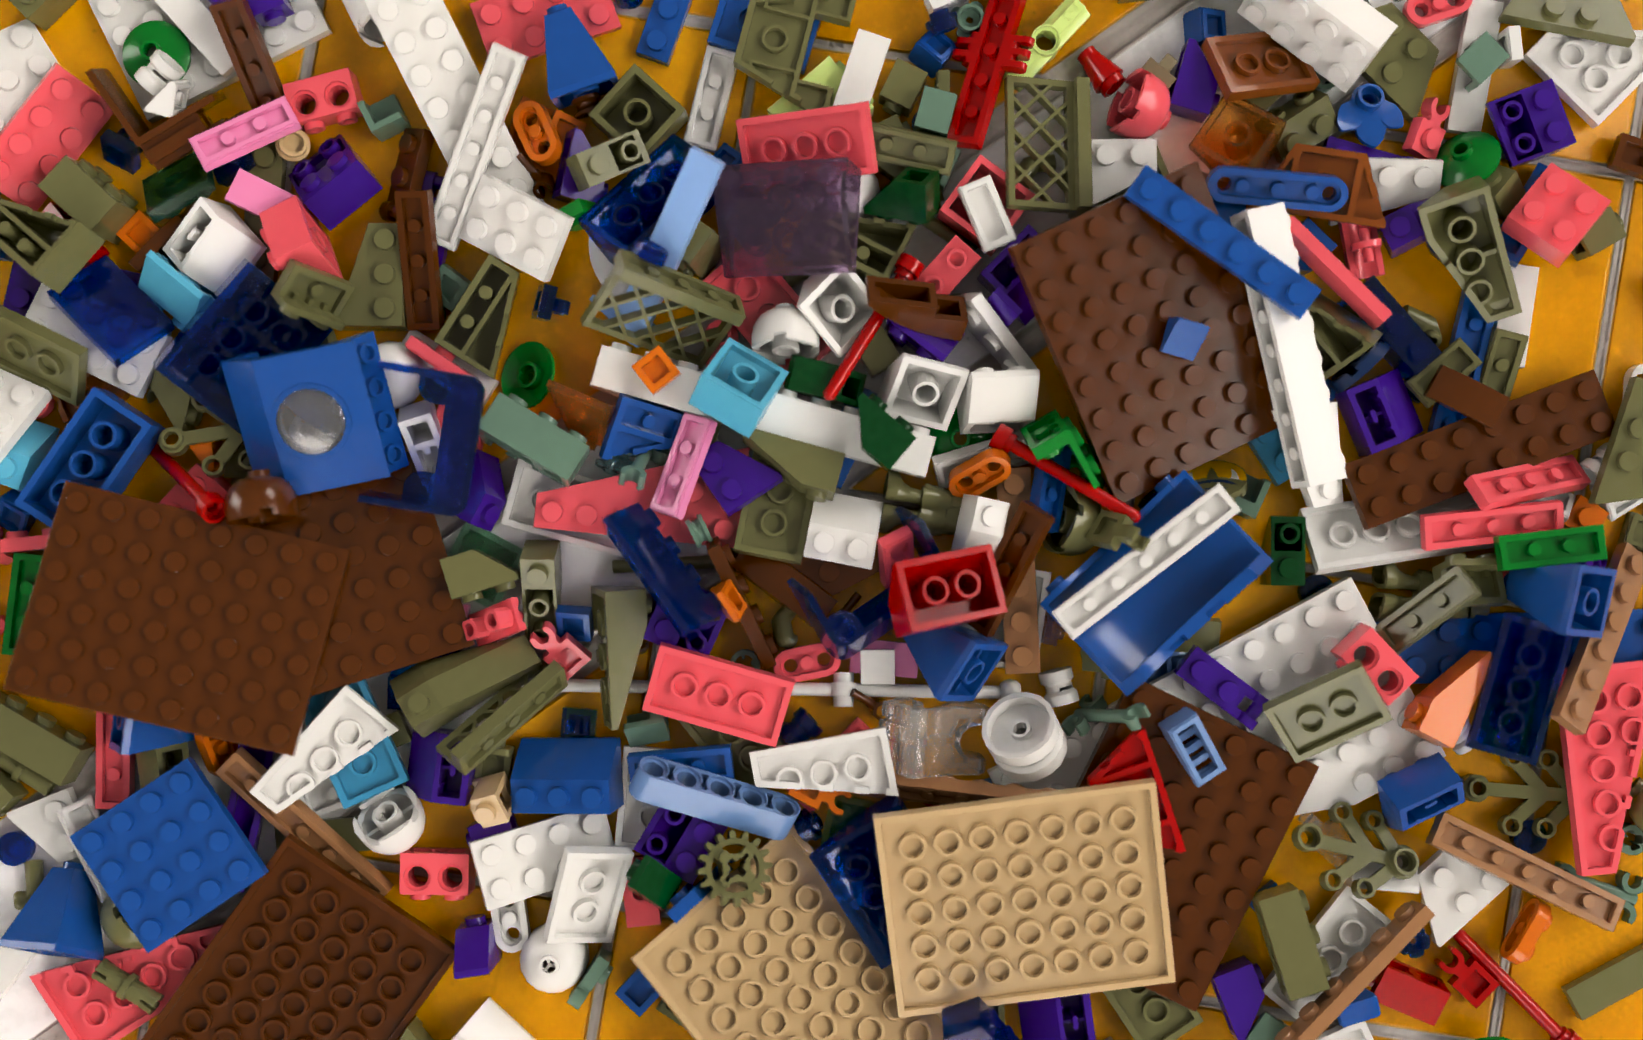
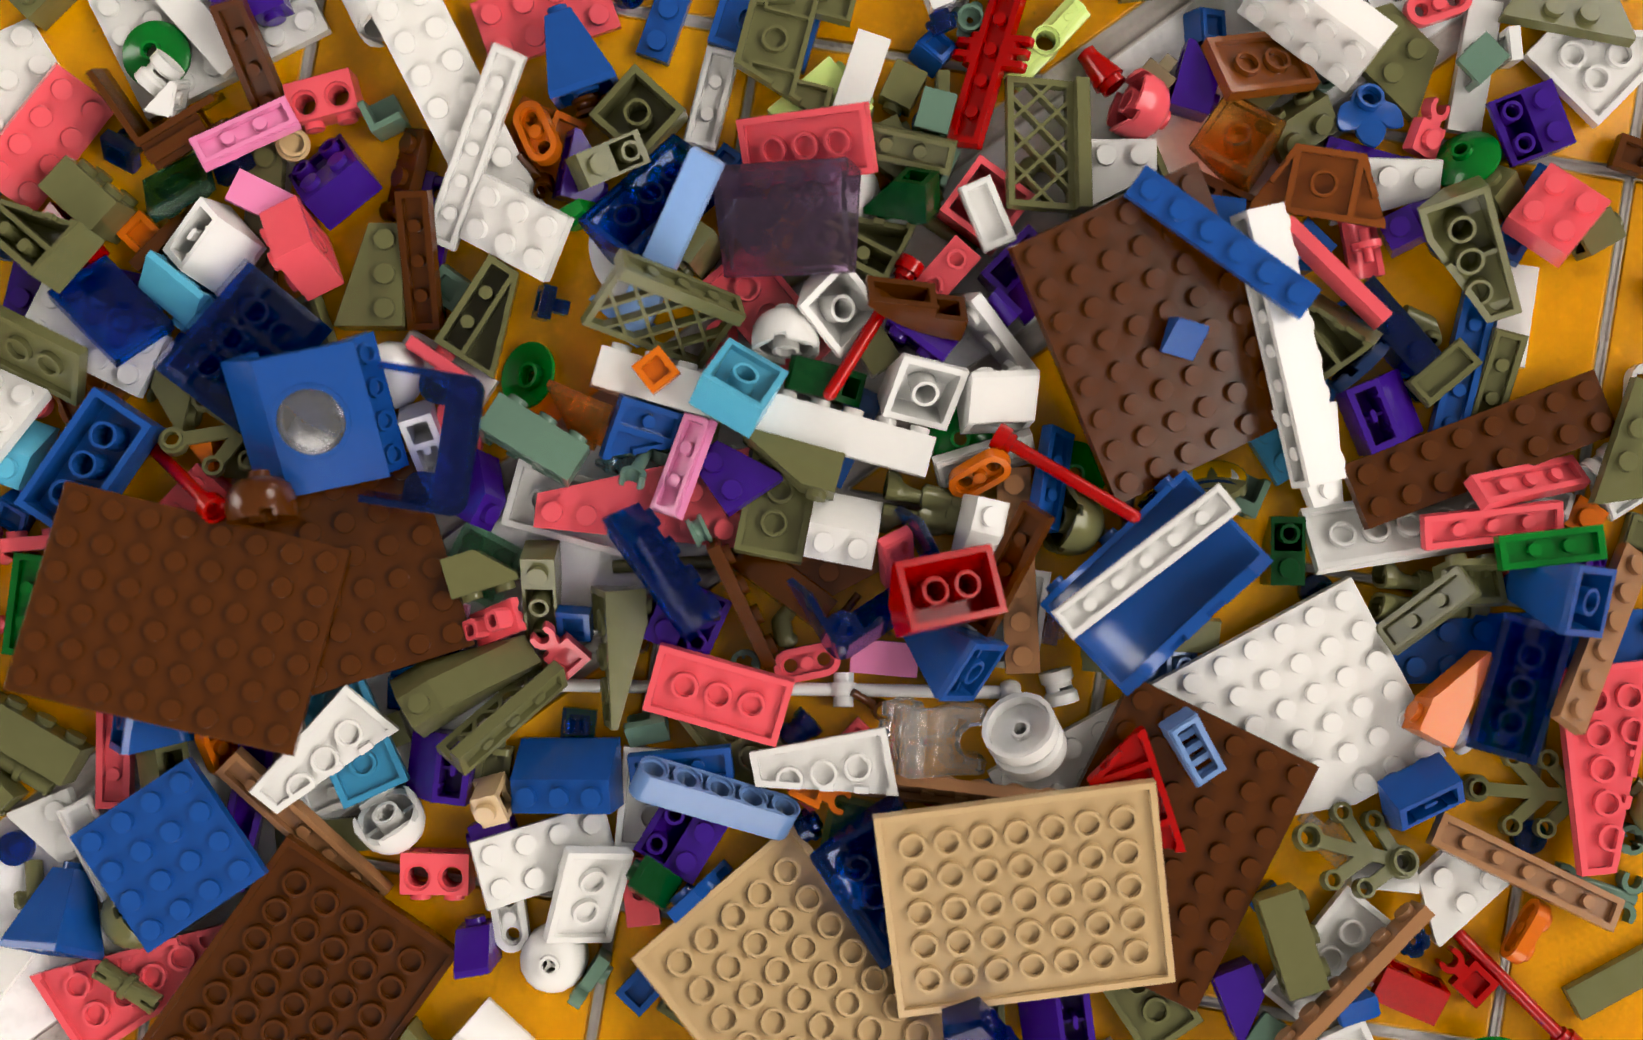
olive bracket [271,258,355,331] -> none
clear blue tile [632,237,669,266] -> none
olive gear [696,830,773,908] -> none
orange slope [709,579,748,623] -> none
dark green slope [857,392,916,472] -> none
white tile [860,649,895,685] -> none
green bracket [1019,409,1101,489] -> none
sand green bar [1061,694,1151,737] -> none
olive plate [1085,509,1150,552] -> none
dark purple plate [1173,644,1269,731] -> none
blue plate [1206,165,1349,212] -> none
olive plate [1262,659,1393,763] -> none
coral brick [1330,623,1419,706] -> none
reddish brown slope [1424,365,1510,429] -> none

